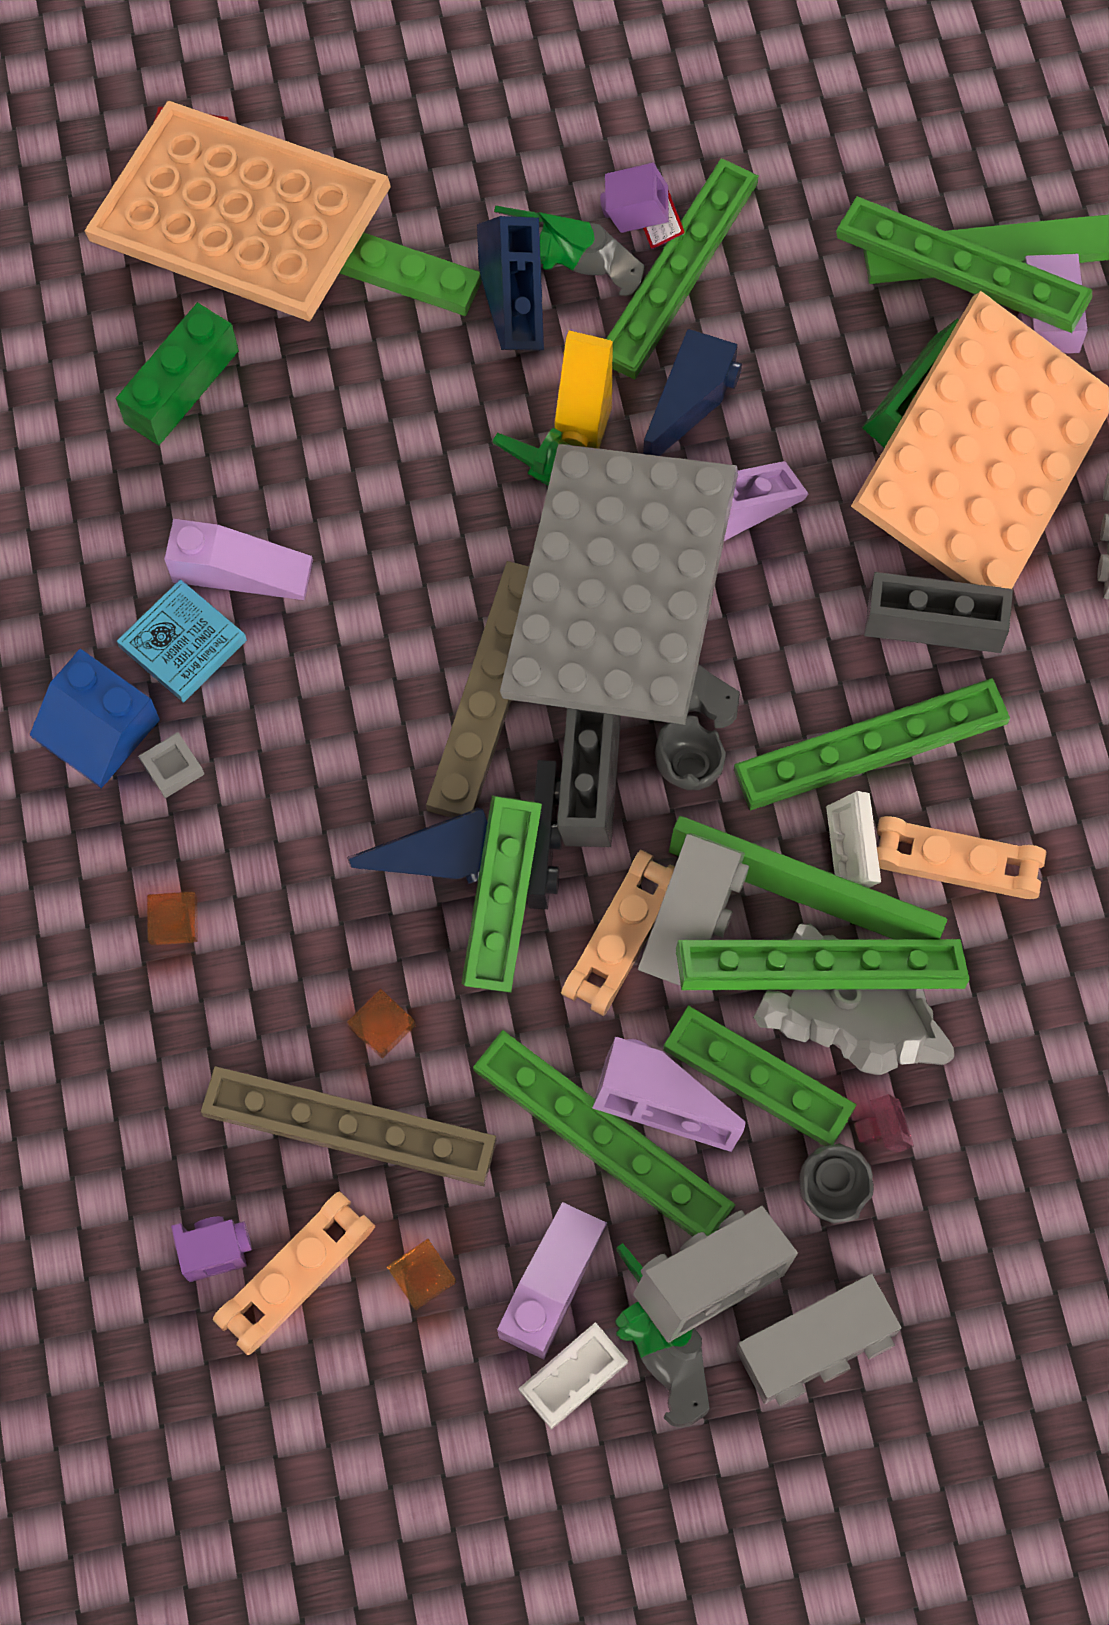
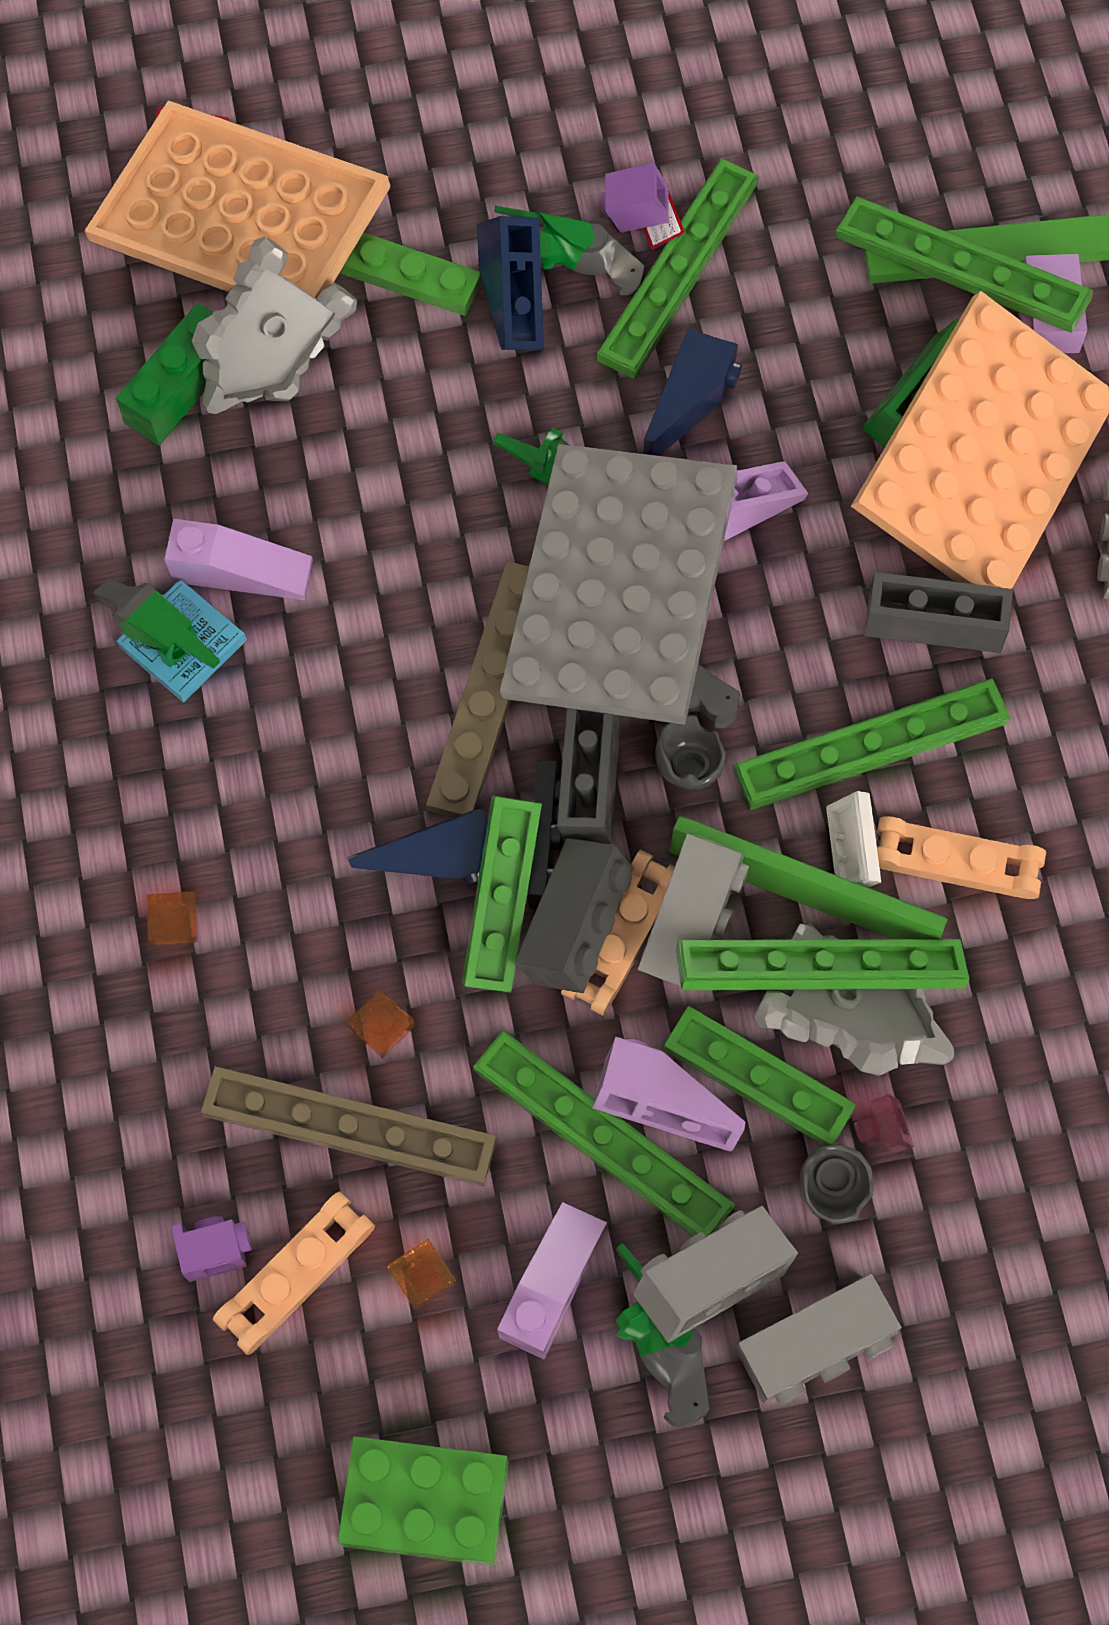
blue slope [30,649,160,789] -> none
light grey plate [138,732,204,798] -> none
white plate [518,1322,628,1430] -> none
yellow slope [555,330,613,449] -> none
none -> green animal [93,578,220,669]
none -> light grey shield [192,237,357,414]
none -> bright green brick [338,1436,509,1567]
none -> dark grey brick [515,838,634,993]

